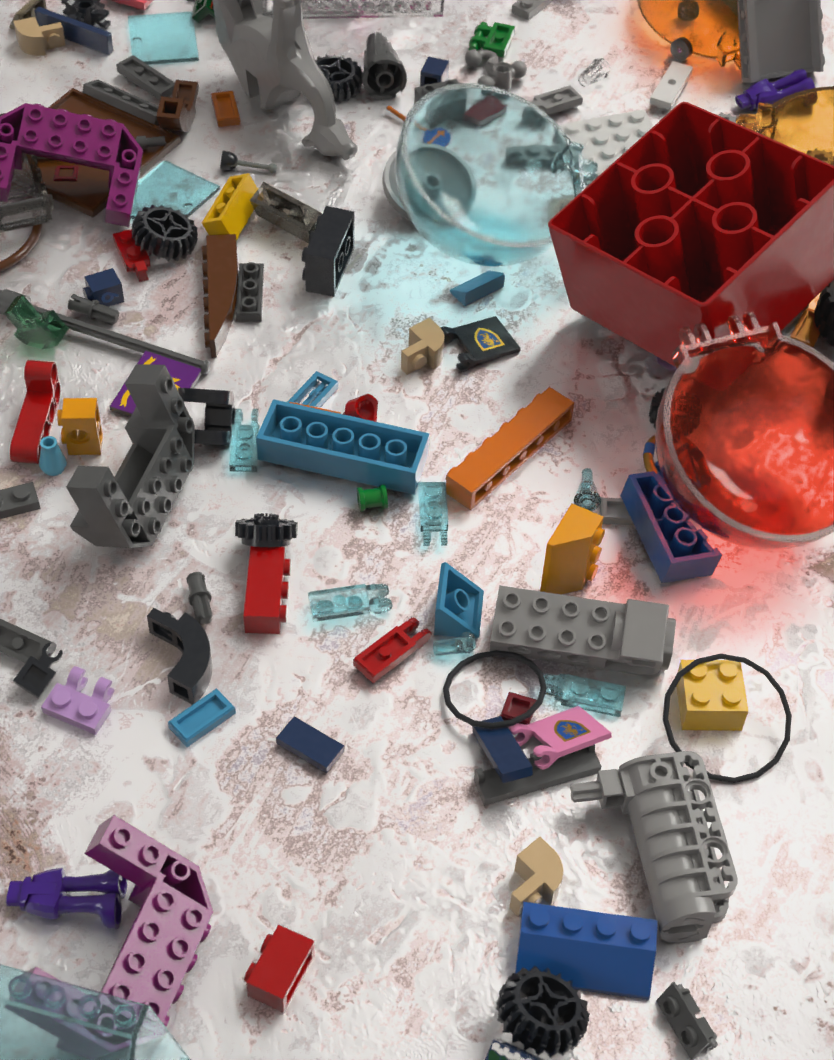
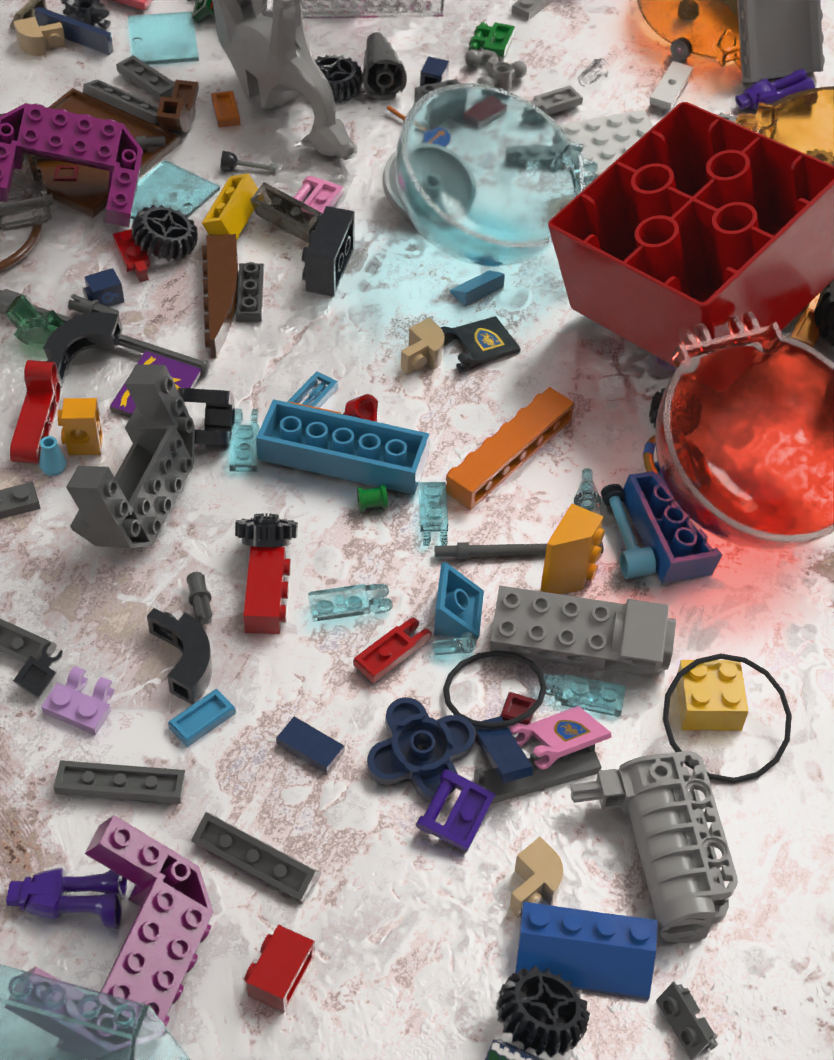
none -> black arch [43,312,123,388]
none -> dark grey plate [54,760,186,804]
none -> dark grey hinge [191,812,321,901]
none -> bright pink plate [284,176,343,220]
none -> dark blue plant [367,697,475,802]
none -> dark purple plate [416,769,496,852]
none -> dark grey bar [434,542,604,559]
none -> medium azure piece [601,484,656,579]

